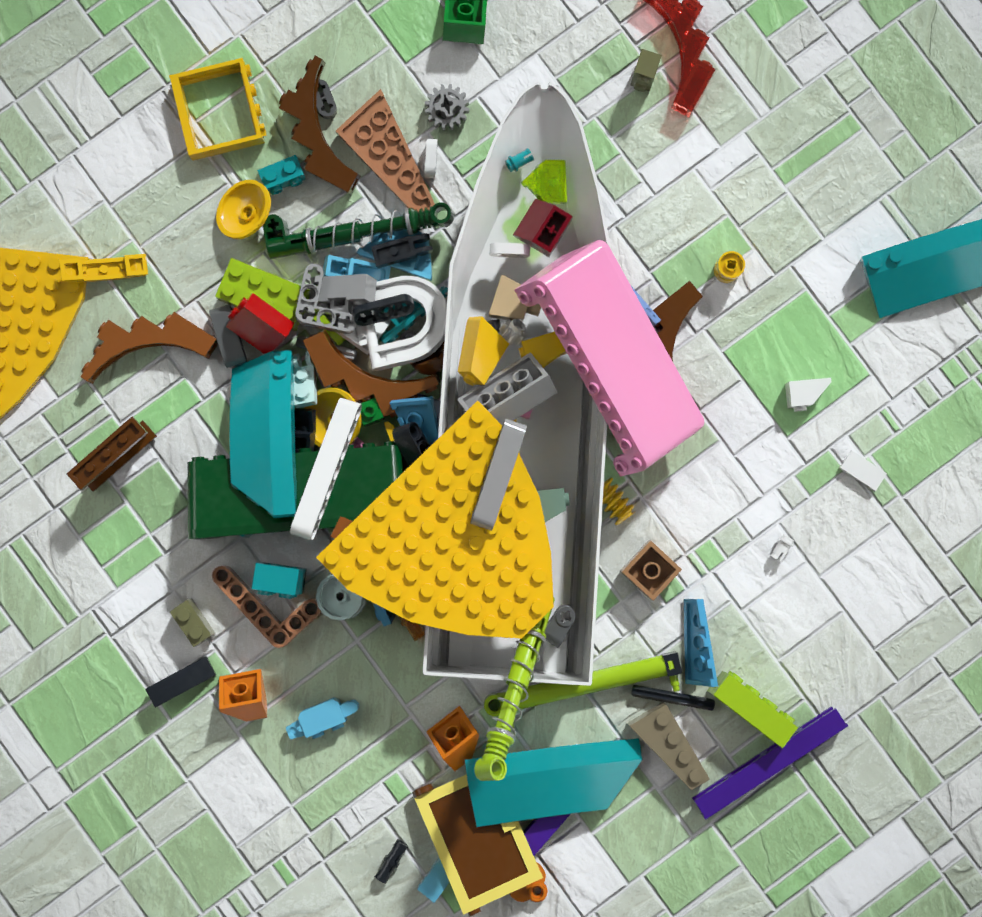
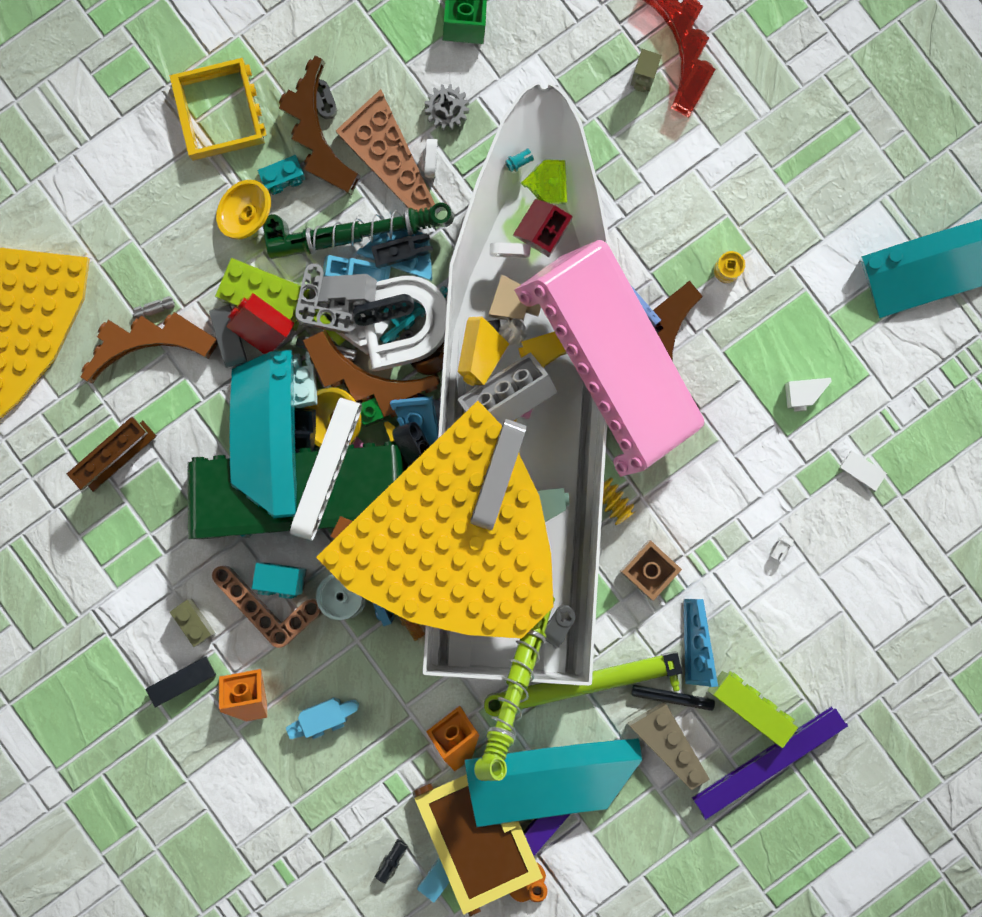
yellow slope [59,254,148,282] -> none
none -> light grey axle [133,296,175,319]

